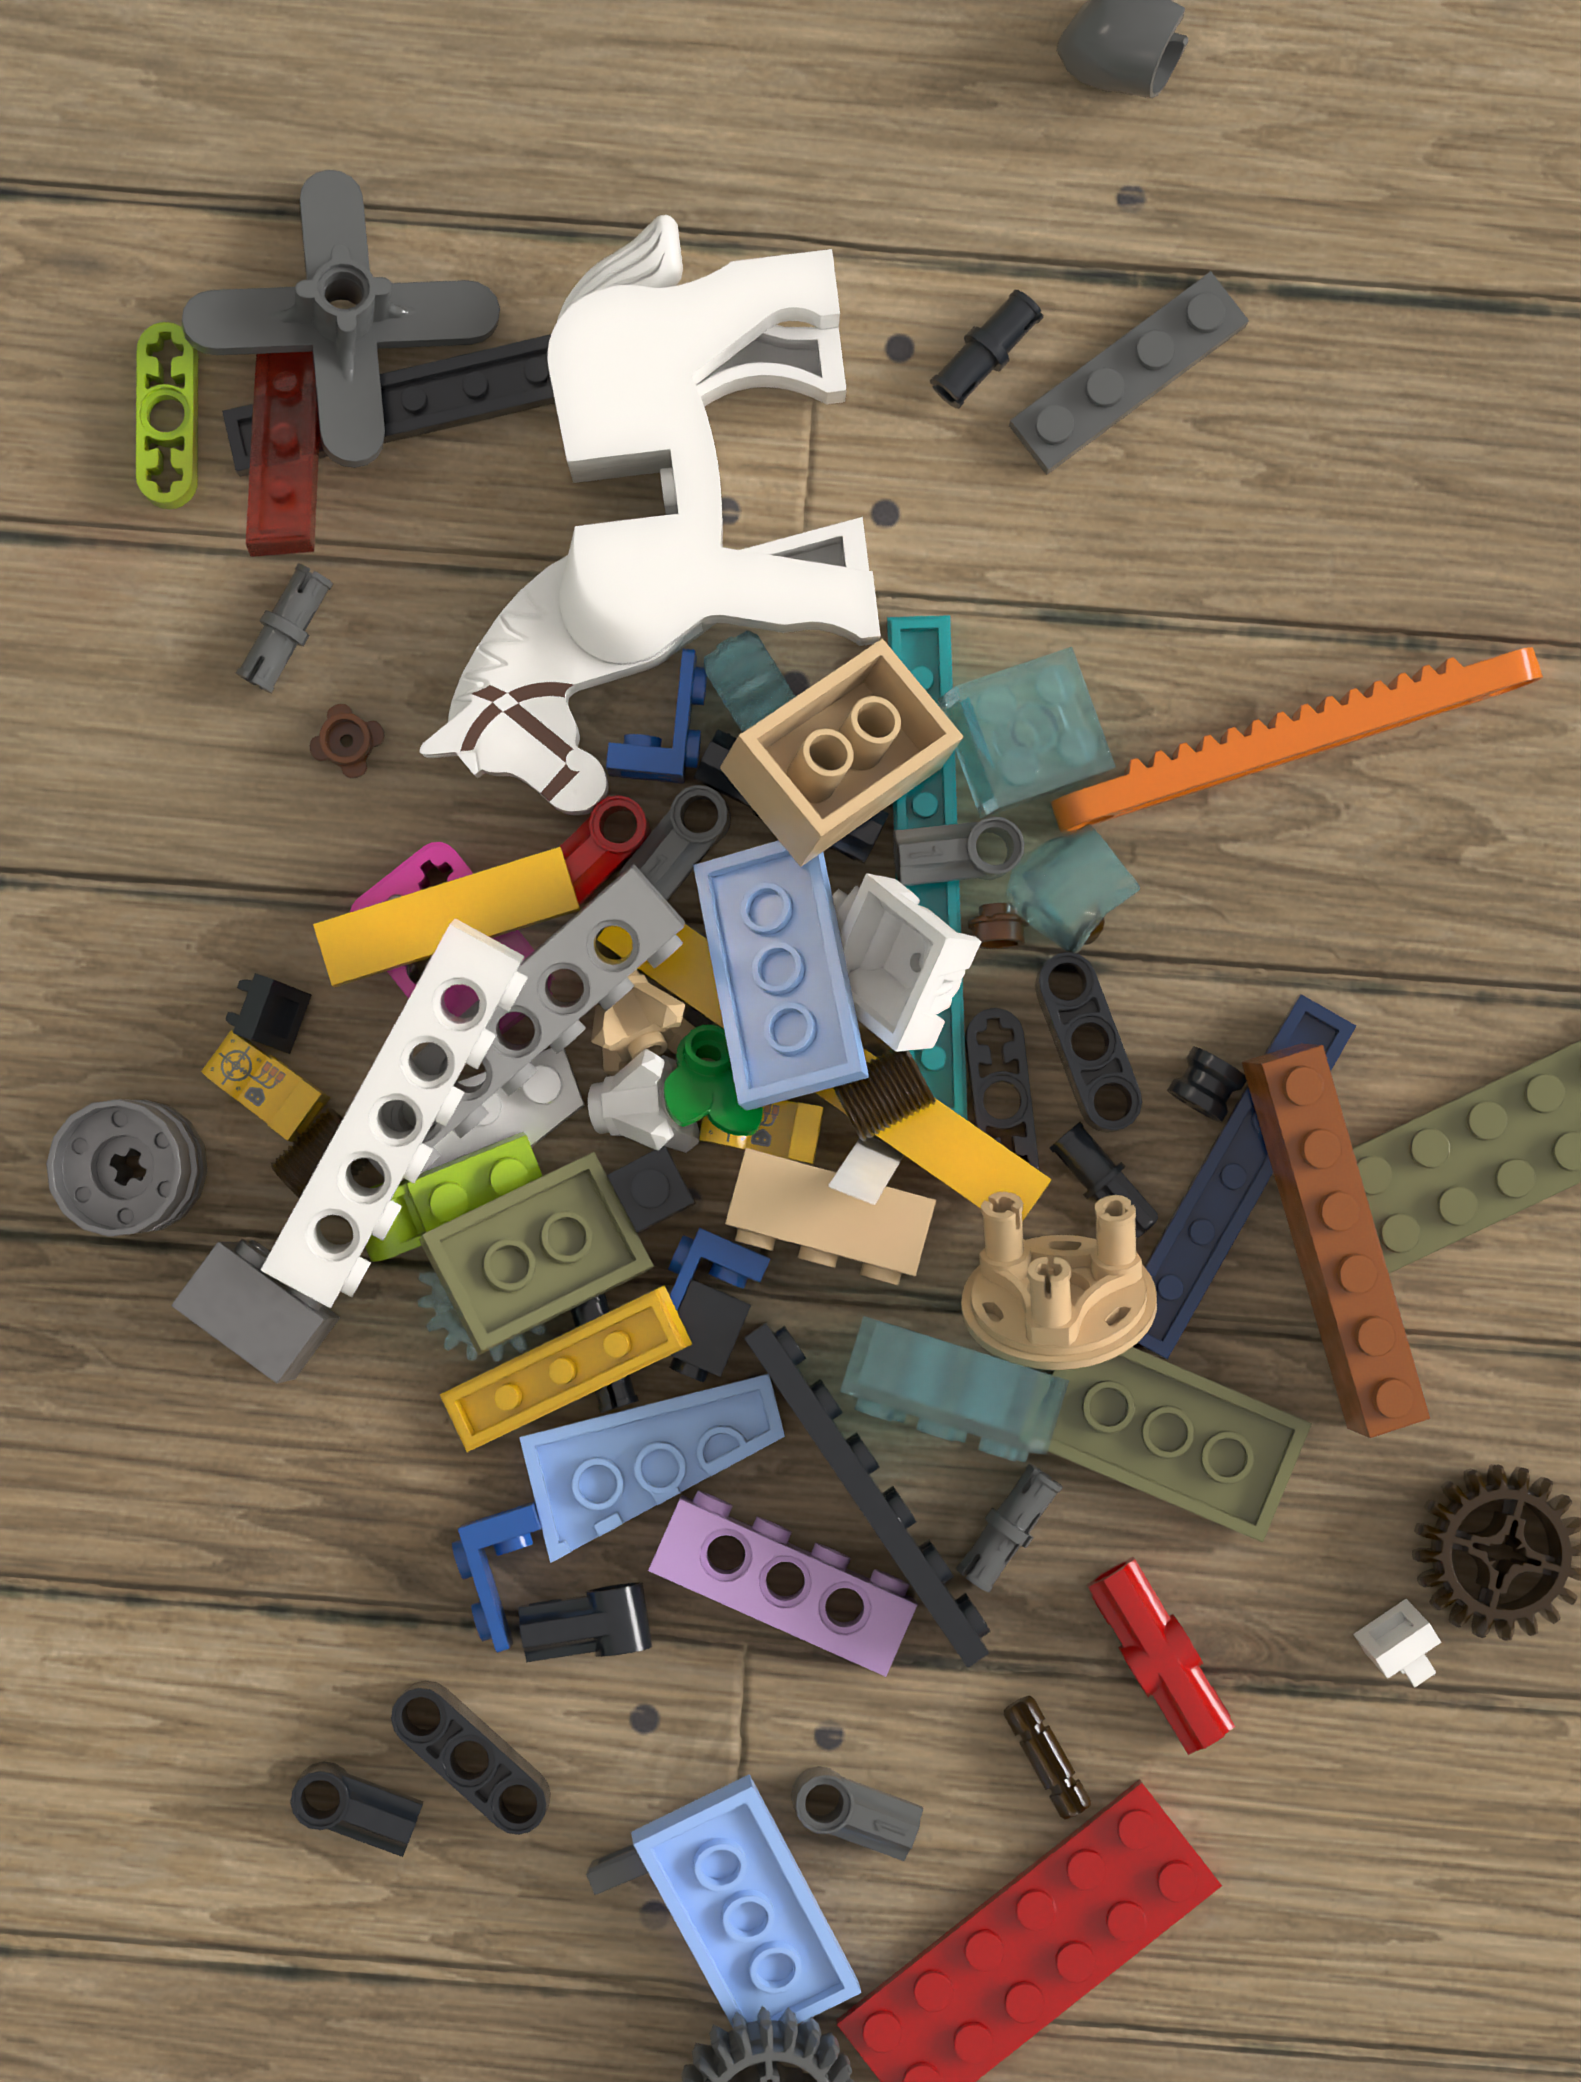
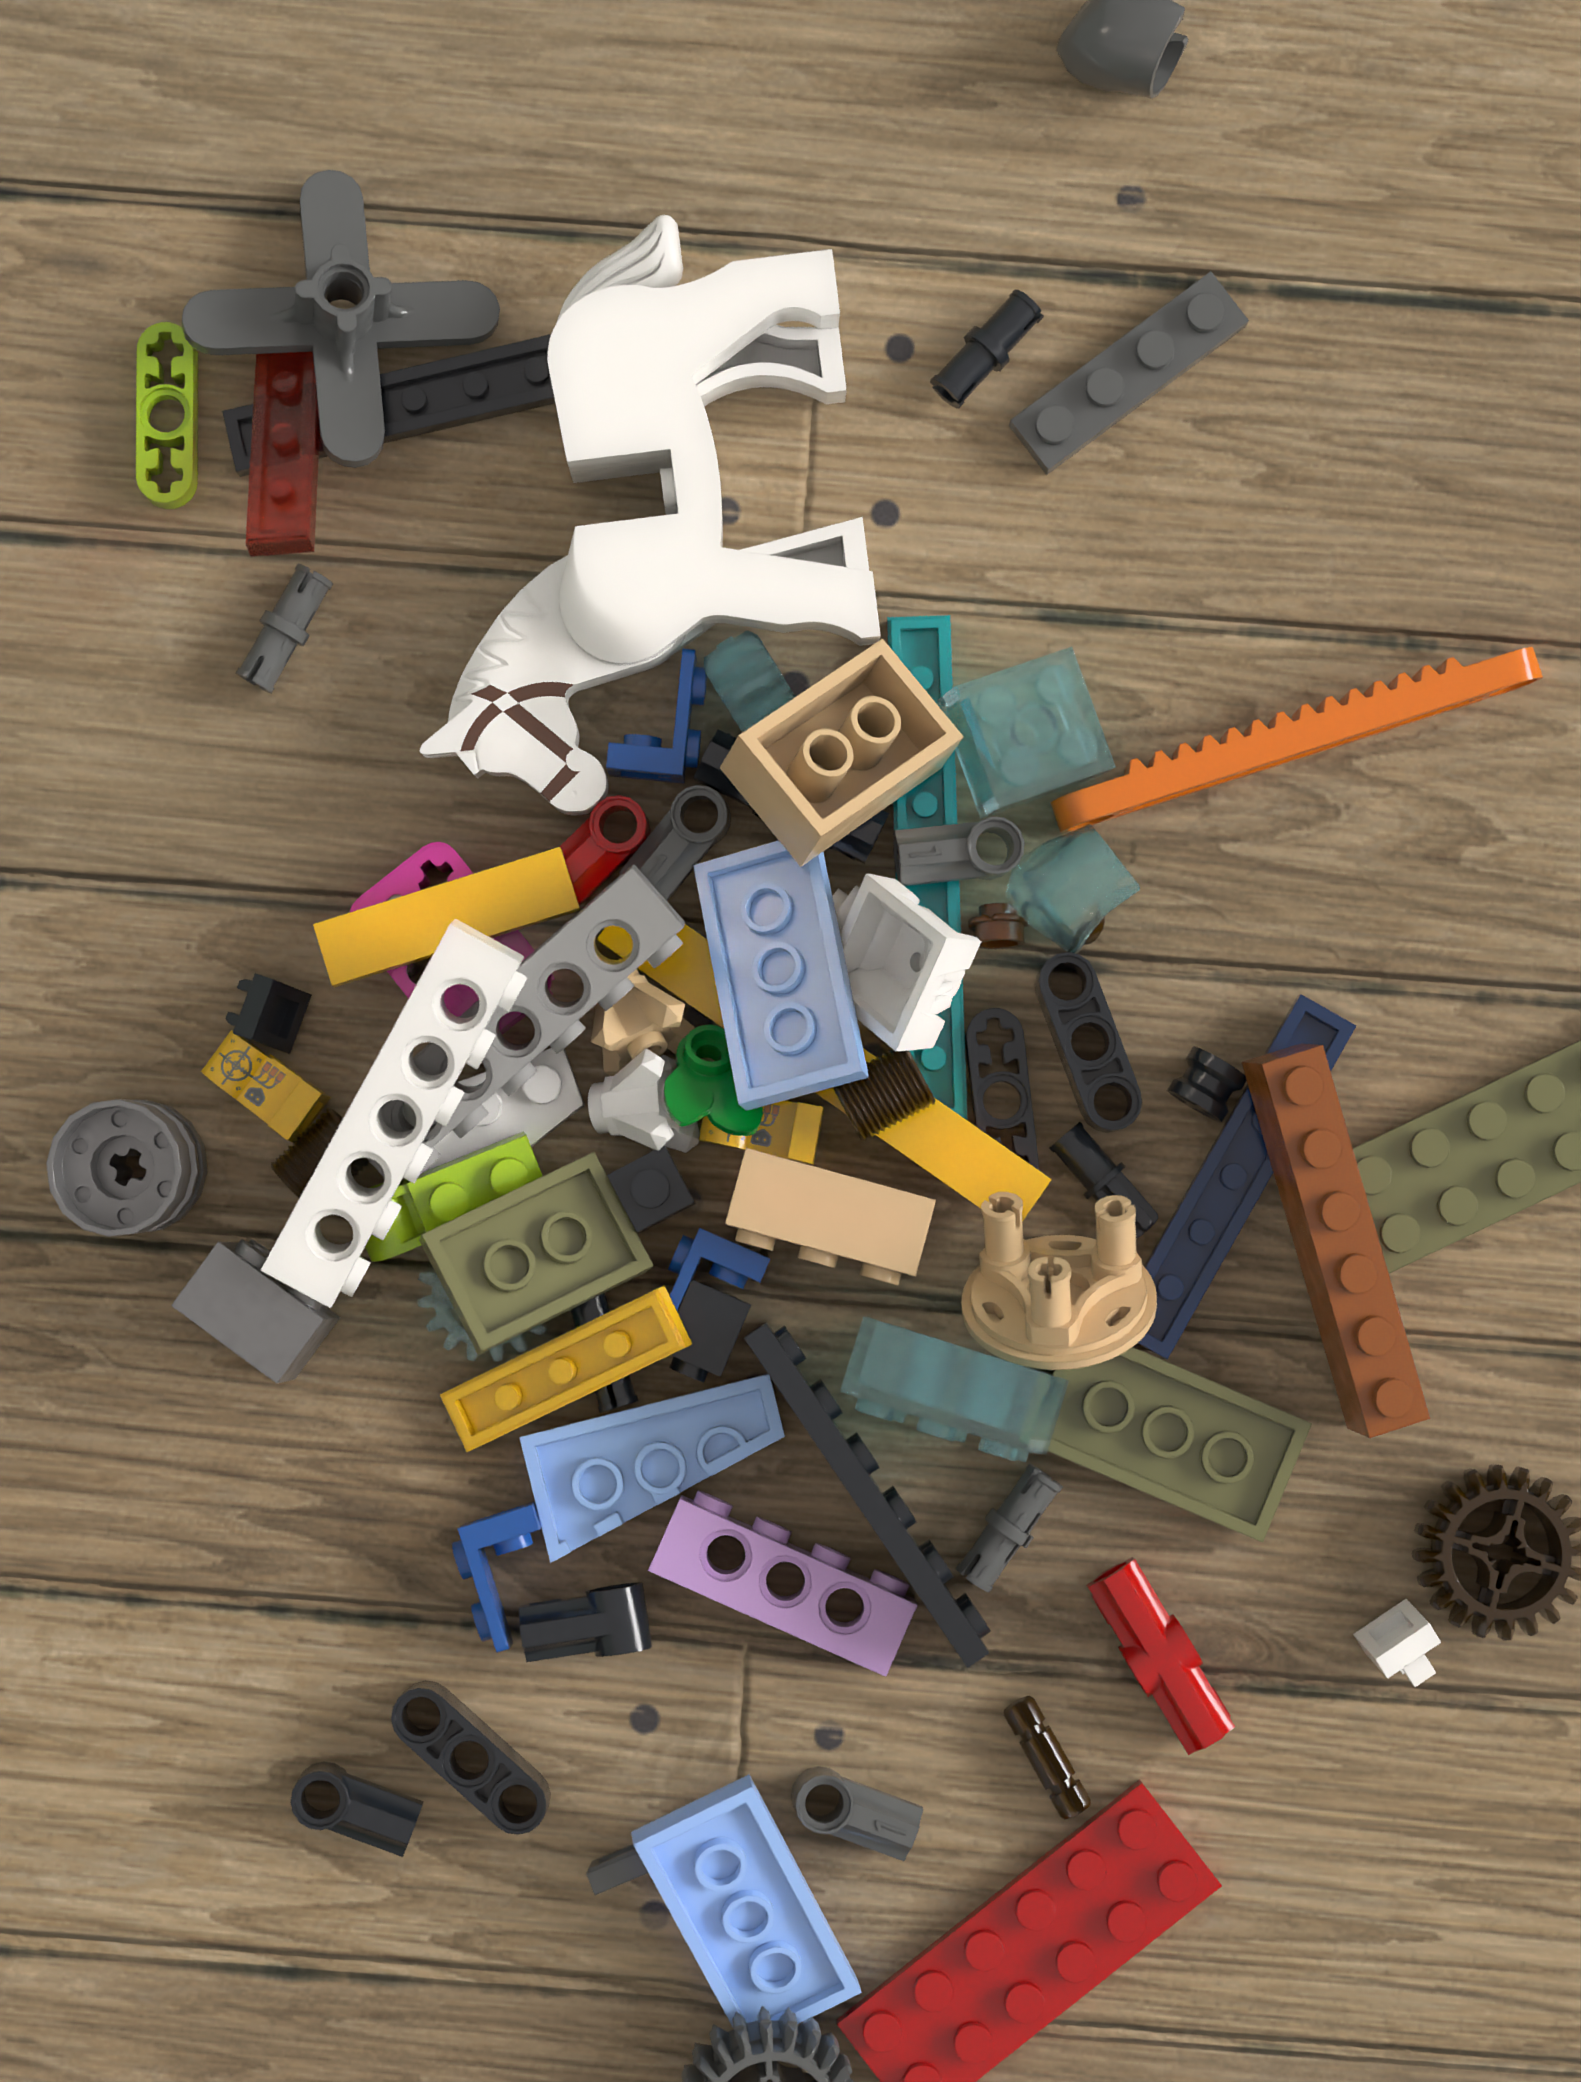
reddish brown plate [310,704,385,778] -> none
white sticker [828,1137,904,1204] -> none

